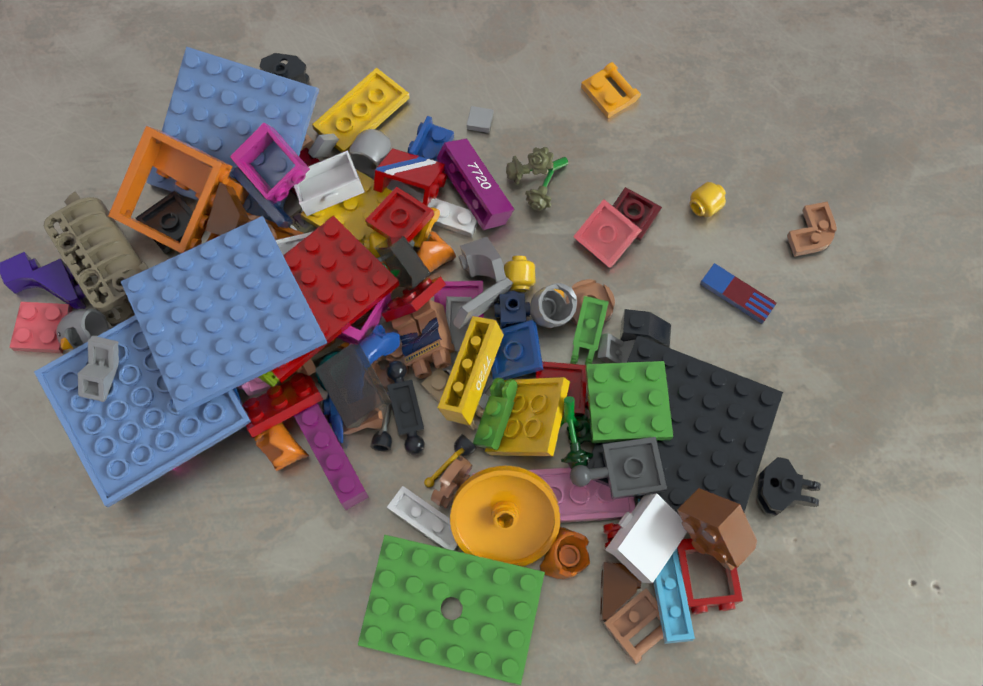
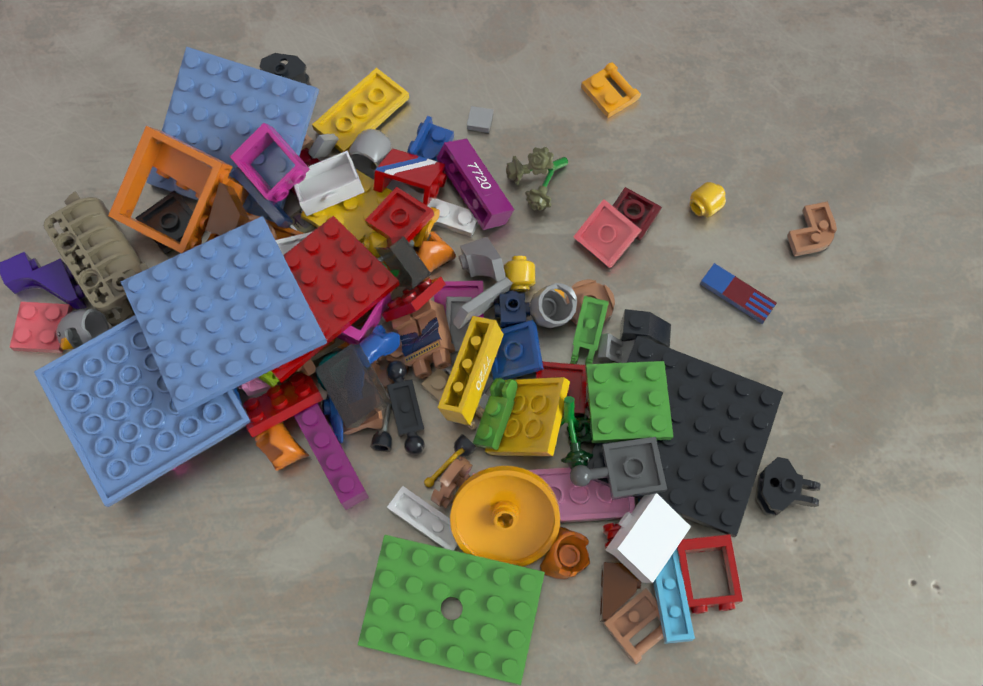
light grey slope [78,336,119,402] -> none
dark orange hinge [677,488,757,571] -> none

